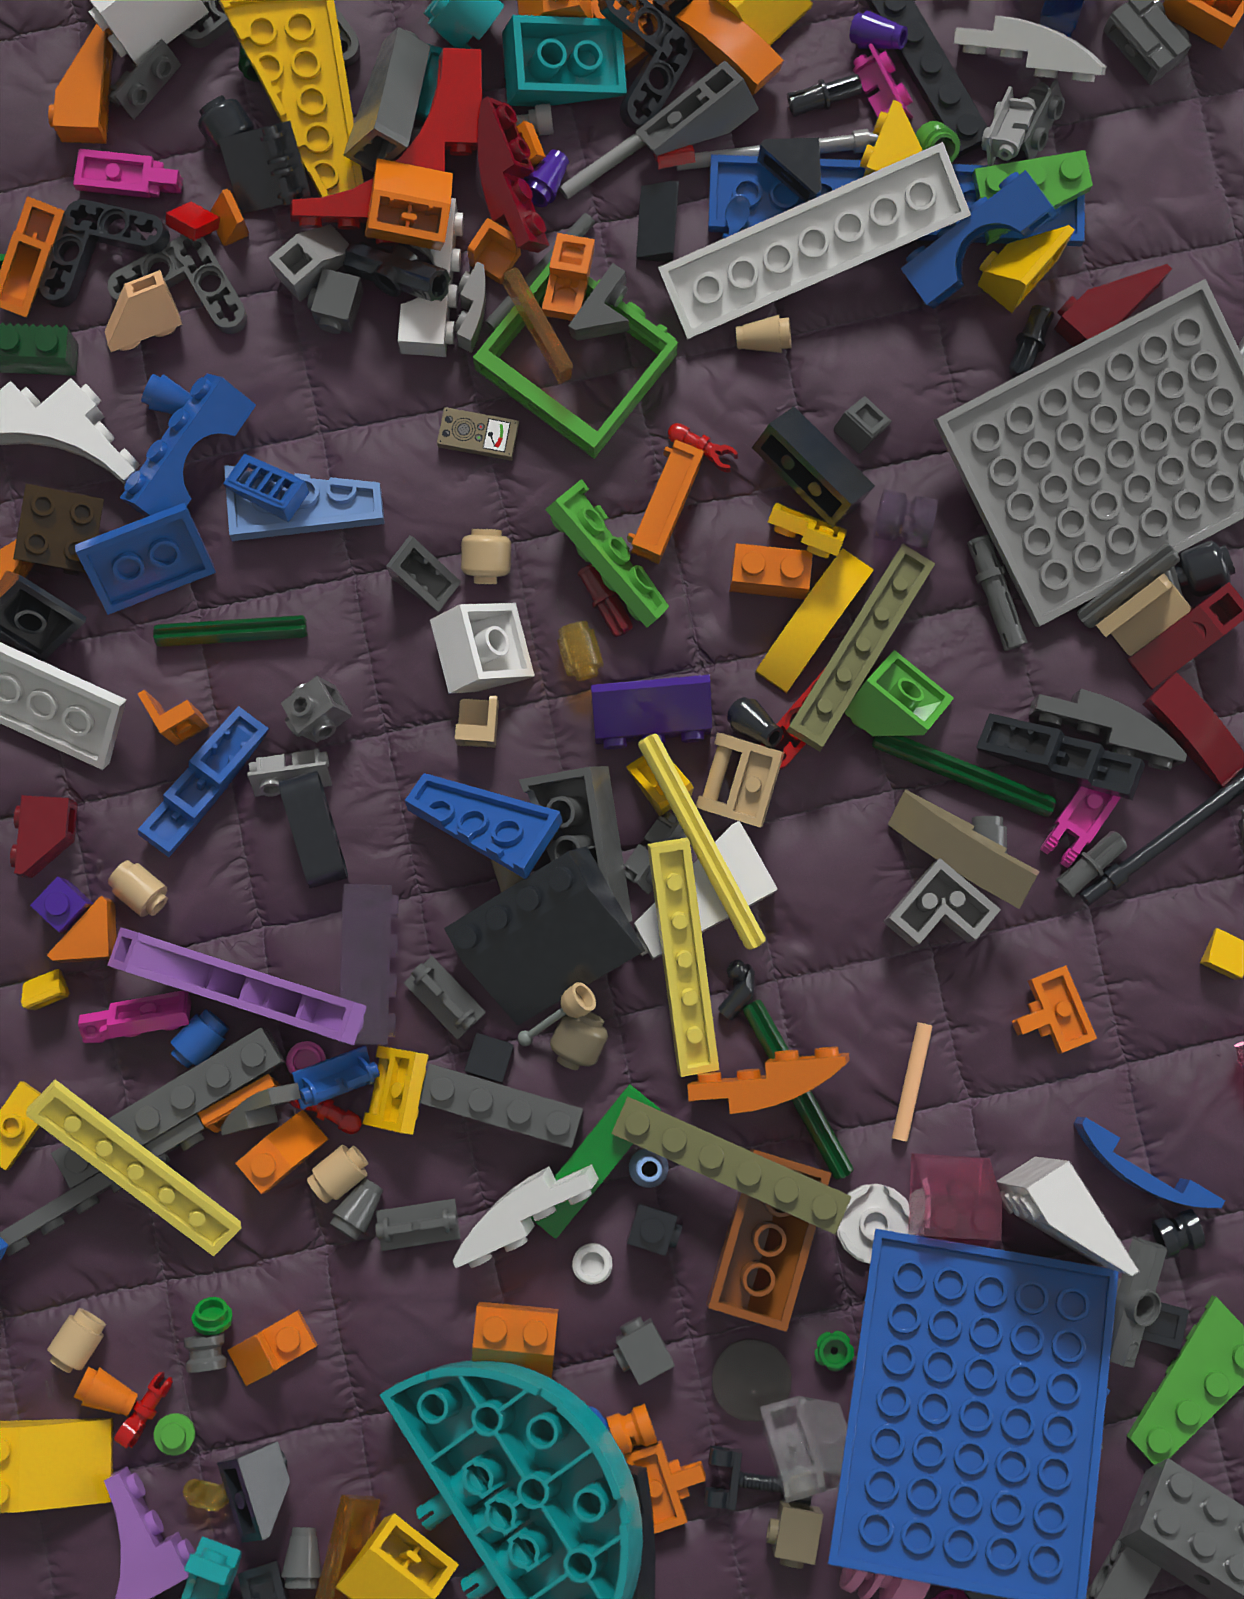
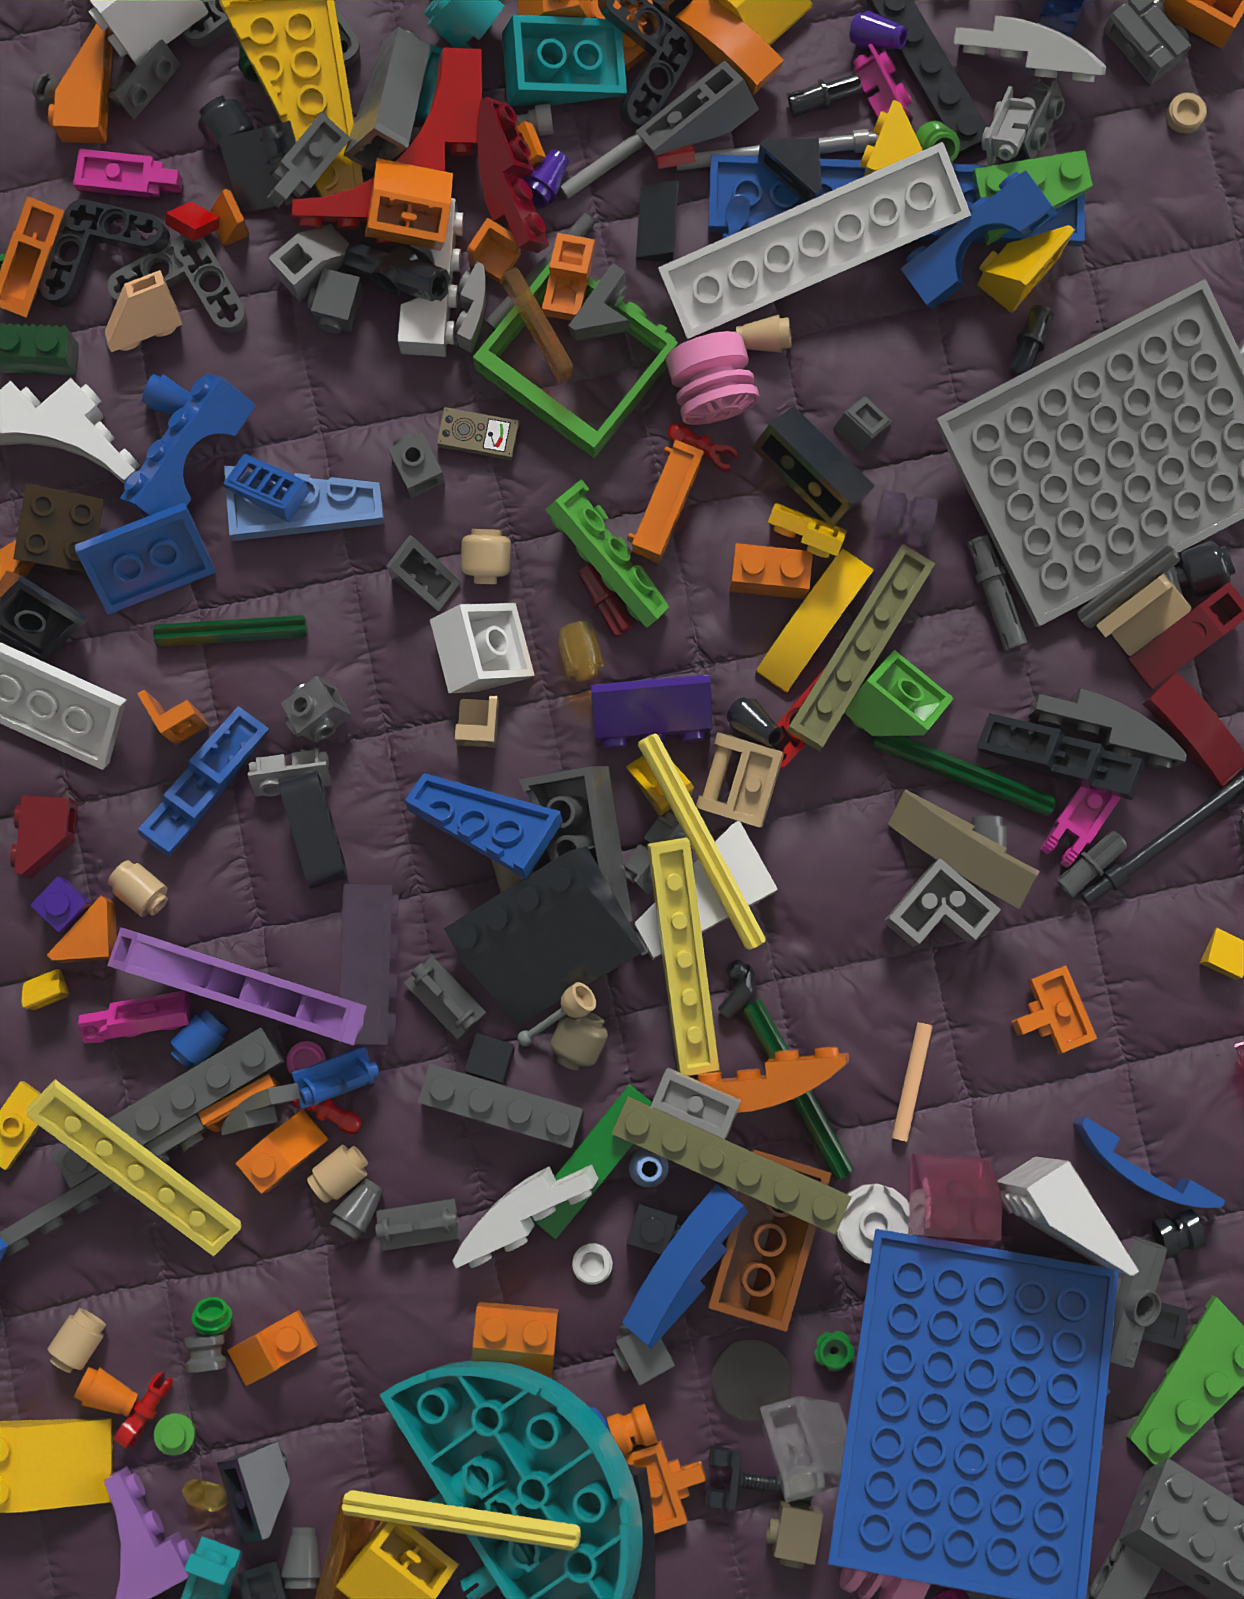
yellow plate [362,1046,428,1135] -> none
dark red slope [1054,264,1172,347] -> none
none -> dark grey hinge [32,73,60,108]
none -> dark grey hinge [266,112,351,208]
none -> light yellow axle [342,1490,581,1551]
none -> dark grey brick [388,432,445,499]
none -> blue slope [622,1184,749,1349]
none -> light grey plate [651,1068,742,1139]
none -> bright pink wheel [665,331,760,425]
none -> tan tile [1166,93,1206,134]

